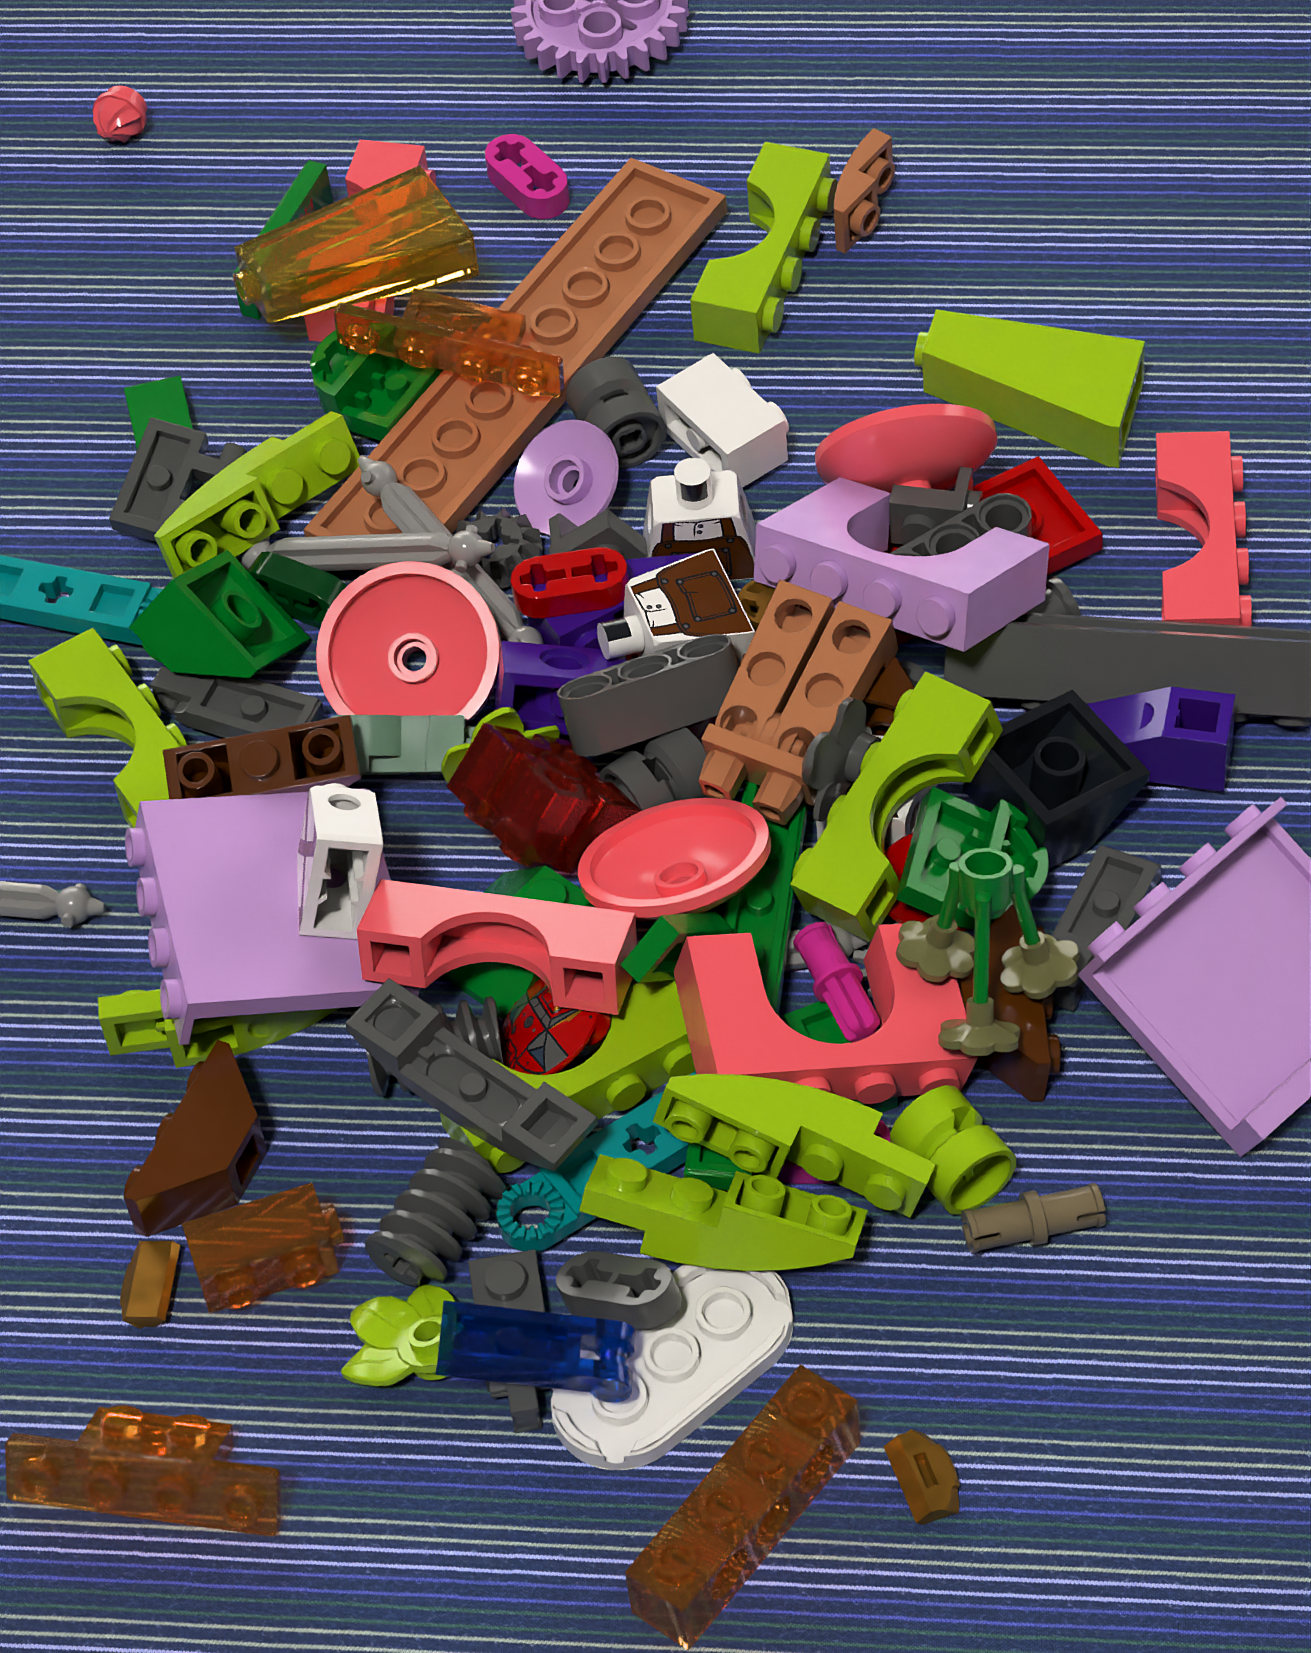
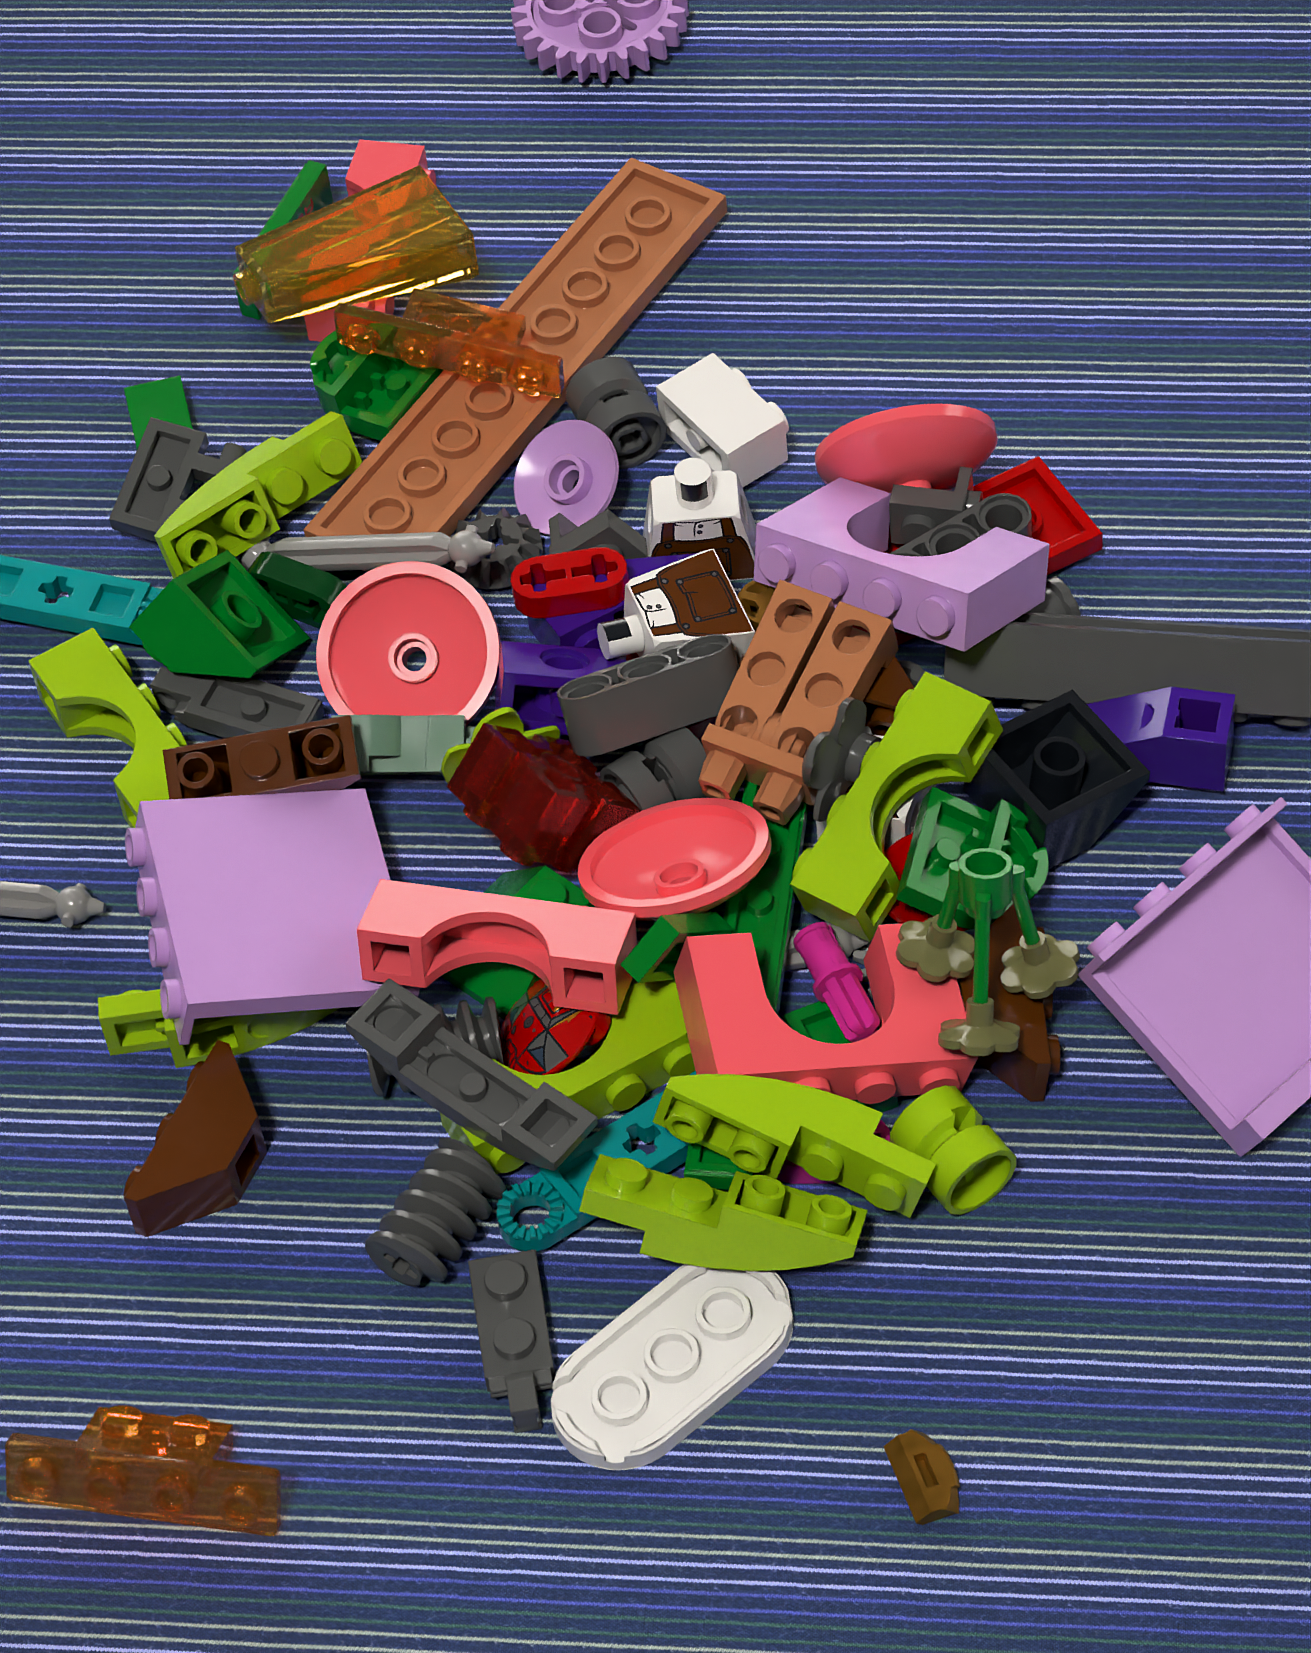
coral plate [93,85,147,143] -> none
pearl gold piece [120,1240,181,1329] -> none
clear orange brick [182,1182,345,1314] -> none
white torso [297,783,383,939] -> none
lime plate [341,1284,467,1386] -> none
light grey wheel [357,455,544,644] -> none
clear blue plate [435,1301,636,1403] -> none
dark pink beam [485,134,570,219] -> none
dark grey beam [556,1251,682,1329] -> none
clear orange brick [625,1364,861,1651] -> none
lime arch [690,142,838,354] -> none
nougat slope [834,128,895,254] -> none
lime slope [914,309,1145,468] -> none
dark tan pin [961,1182,1106,1254] -> none
dark grey hinge [1052,845,1161,1012] -> none
coral arch [1155,431,1252,626] -> none

